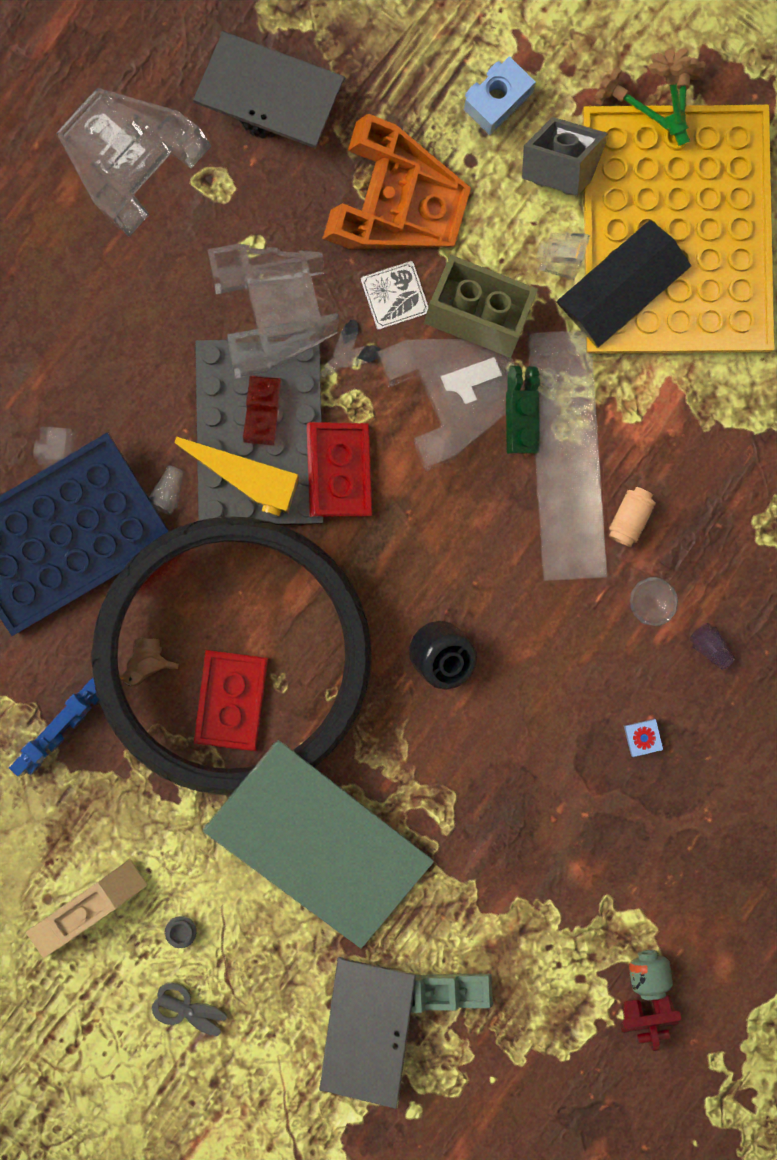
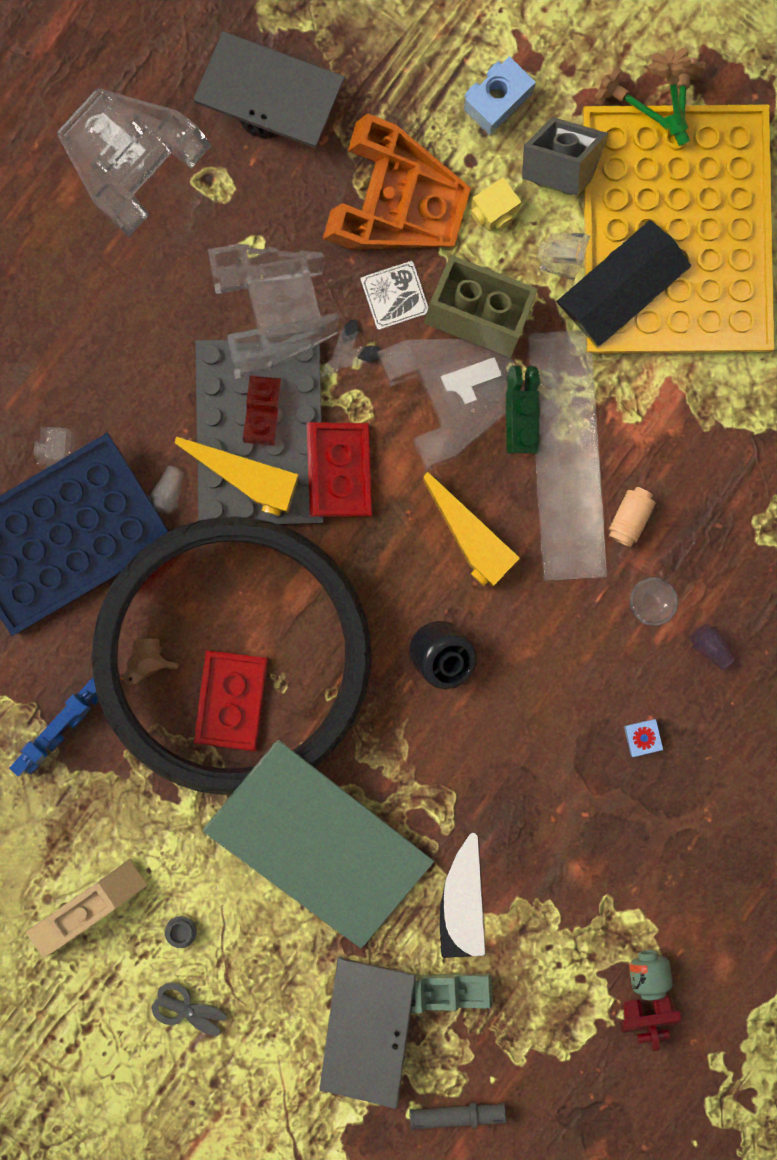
none -> dark grey pin [409,1102,506,1131]
none -> yellow slope [423,472,519,587]
none -> white sticker [440,833,485,958]
none -> light yellow brick [470,177,521,231]

